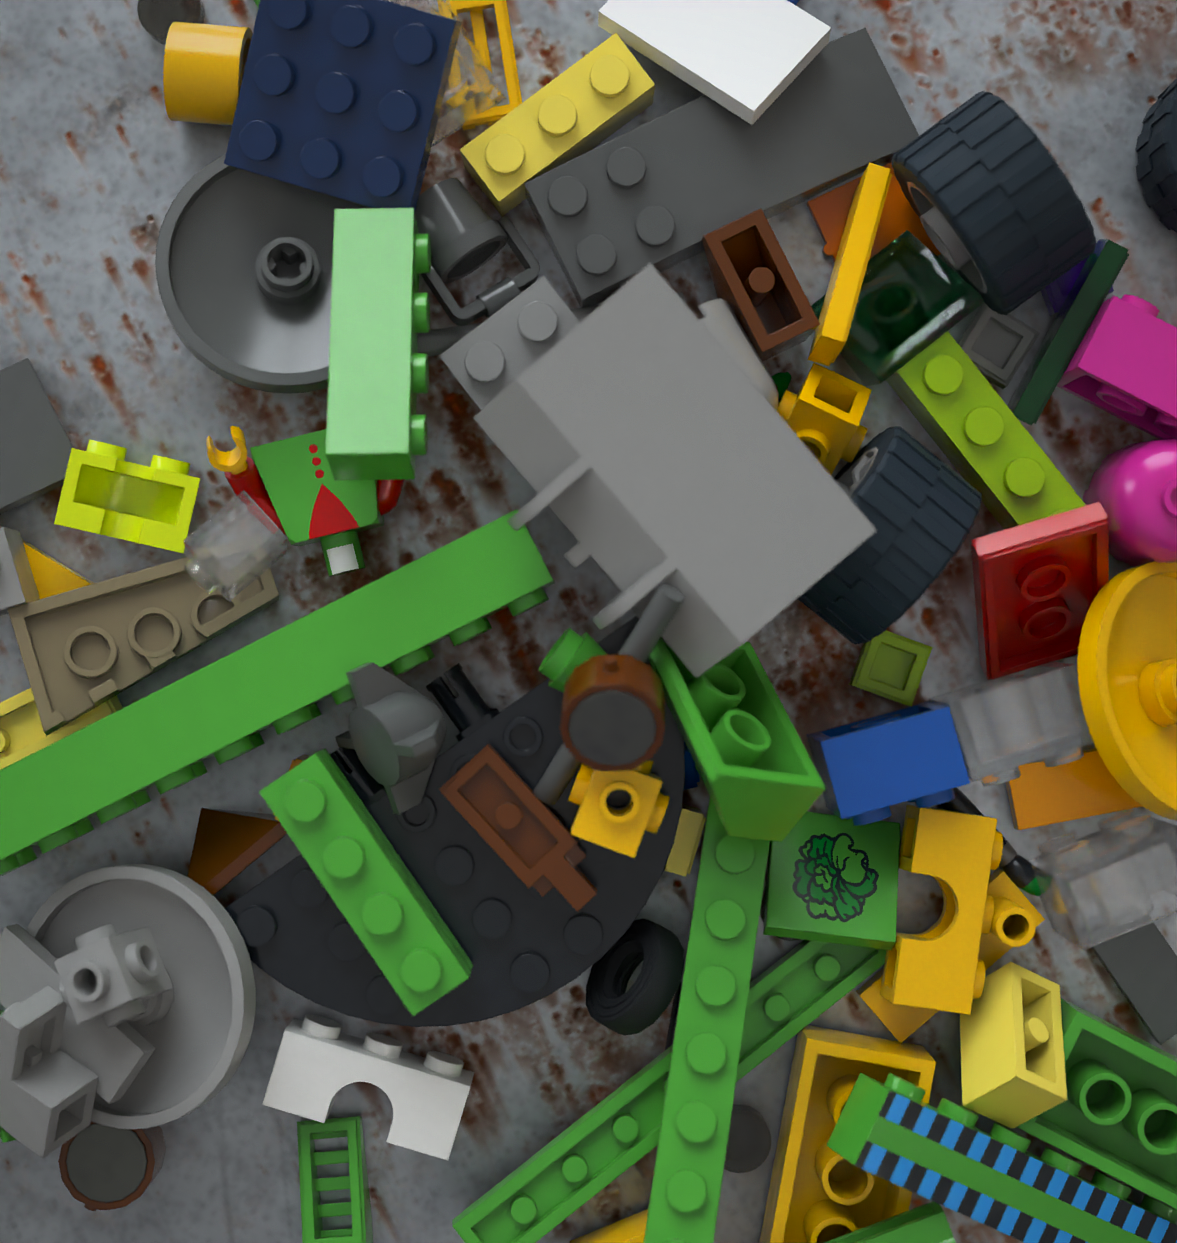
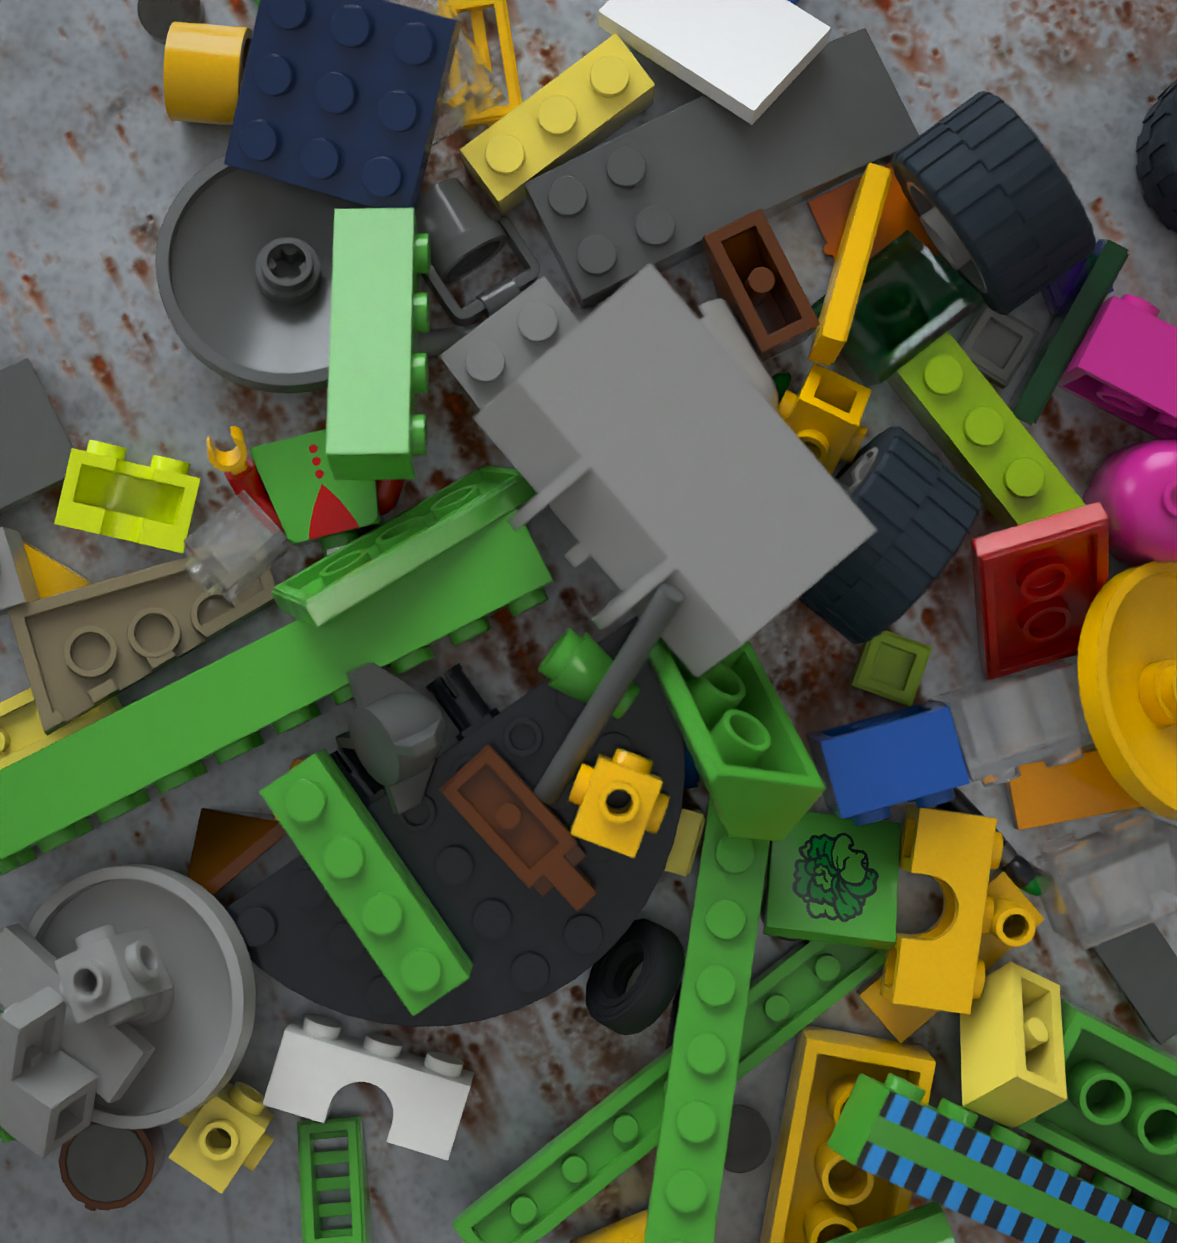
piece [560,654,665,771] -> none
none -> light yellow brick [168,1082,275,1194]
none -> bright green tile [271,464,538,627]

